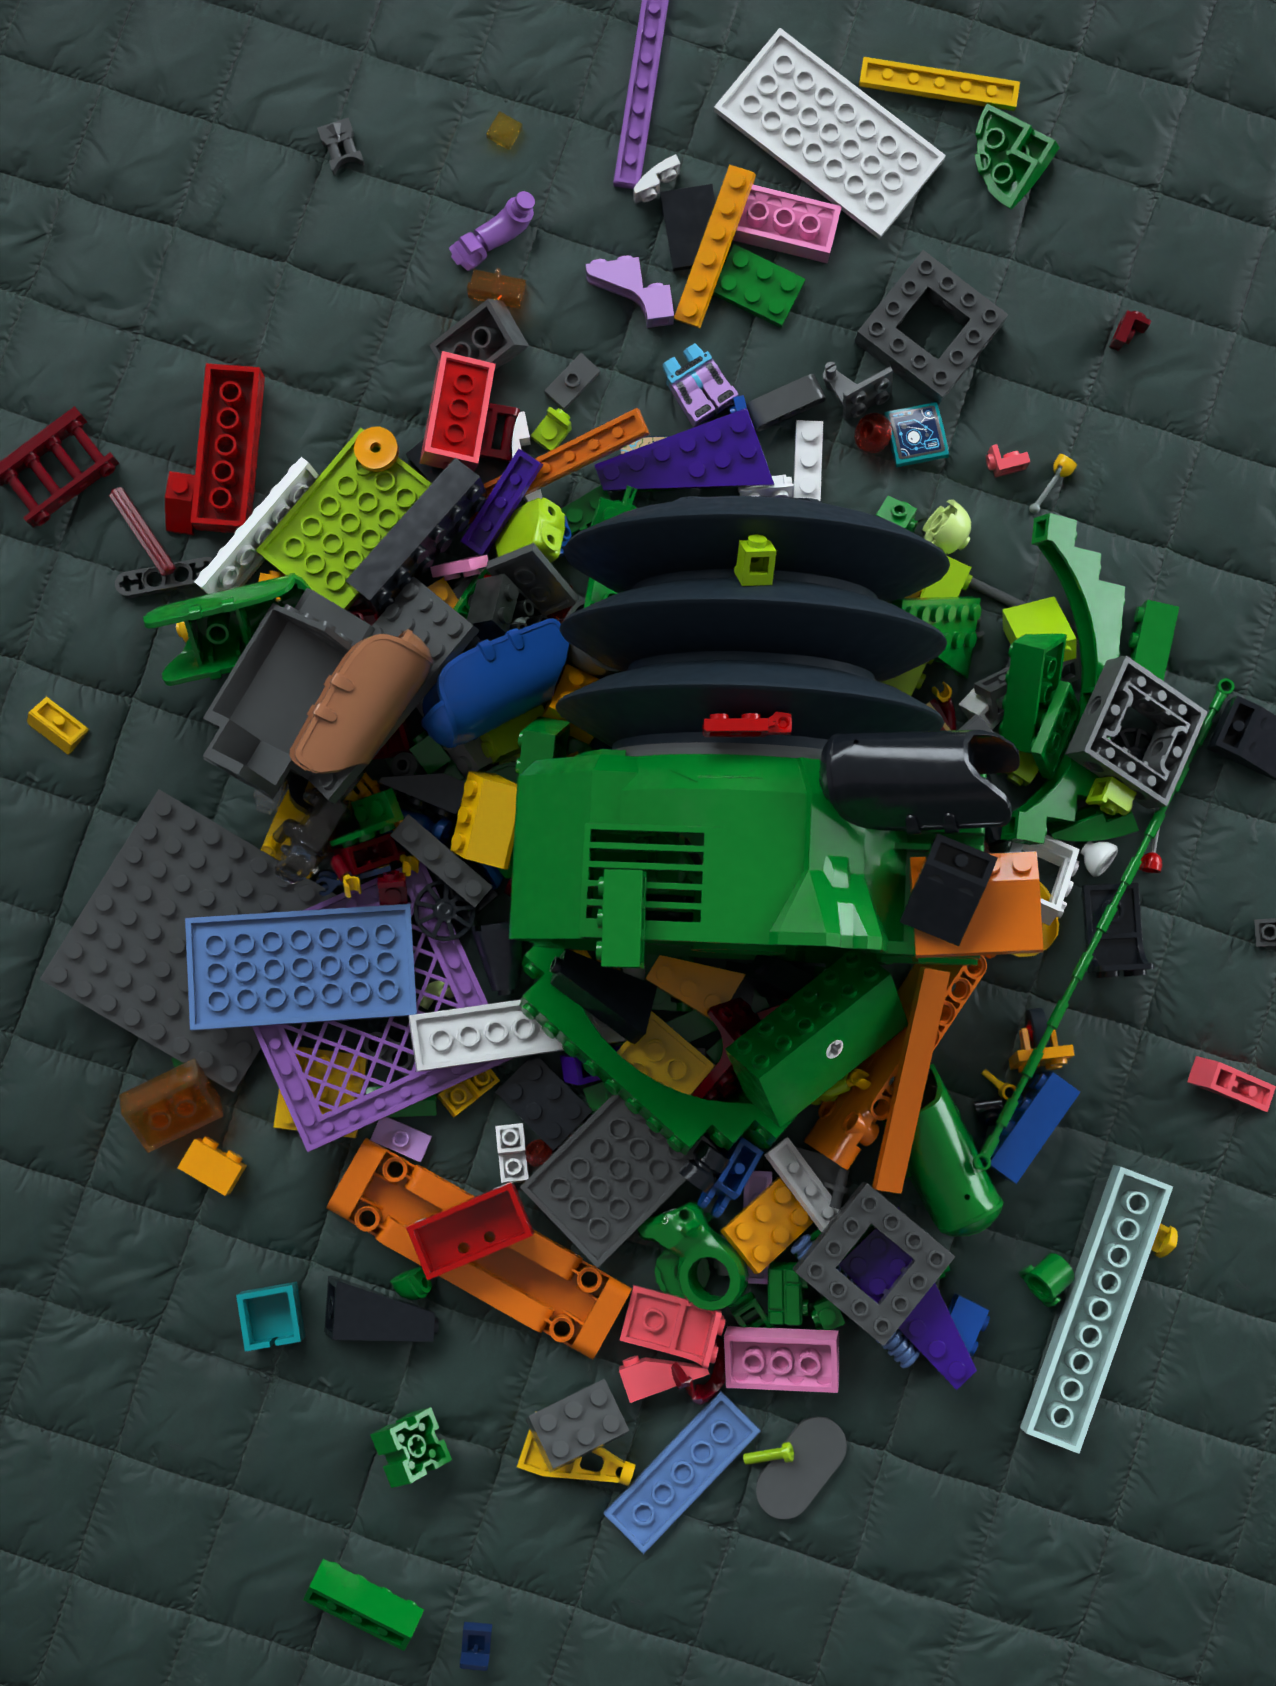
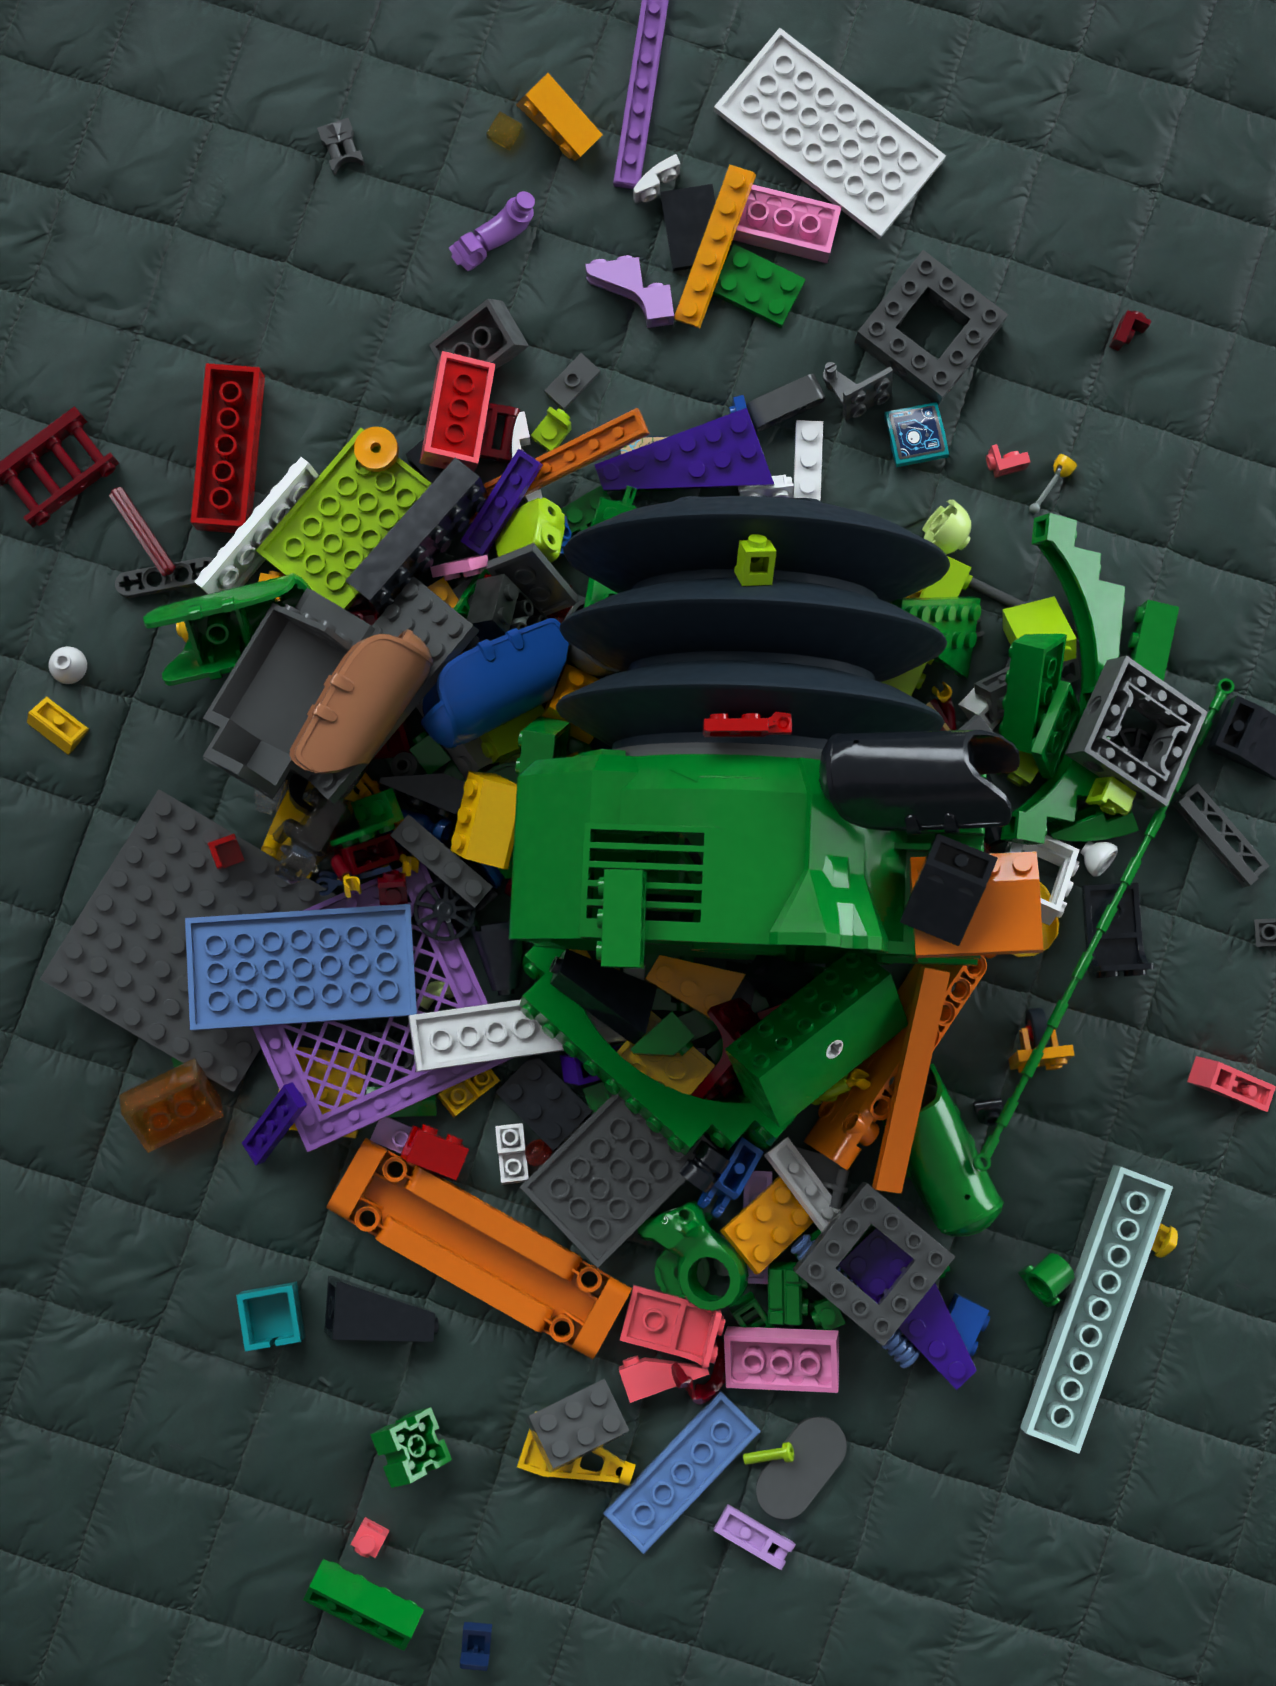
red slope [165,471,195,535] -> none
light orange brick [177,1136,247,1196] -> none
green piece [390,1266,432,1300] -> none
red piece [406,1181,534,1280] -> none
clear orange panel [467,268,526,309] -> none
hips [662,343,739,427] -> none
clear red plate [854,412,892,453] -> none
yellow plate [859,57,1020,111] -> none
green brick [876,496,918,533] -> none
green brick [975,103,1060,210] -> none
yellow hand [981,1069,1016,1100] -> none
blue brick [981,1071,1080,1184] -> none
red hinge [1139,808,1162,873] -> none
none -> white brick [49,646,87,684]
none -> red panel [208,834,245,870]
none -> dark purple plate [242,1082,307,1165]
none -> coral brick [350,1517,390,1558]
none -> red brick [400,1124,469,1180]
none -> light orange wedge [516,73,603,161]
none -> green slope [630,1011,695,1057]
none -> lavender plate [714,1504,796,1570]
none -> dark grey fence [1172,783,1269,887]

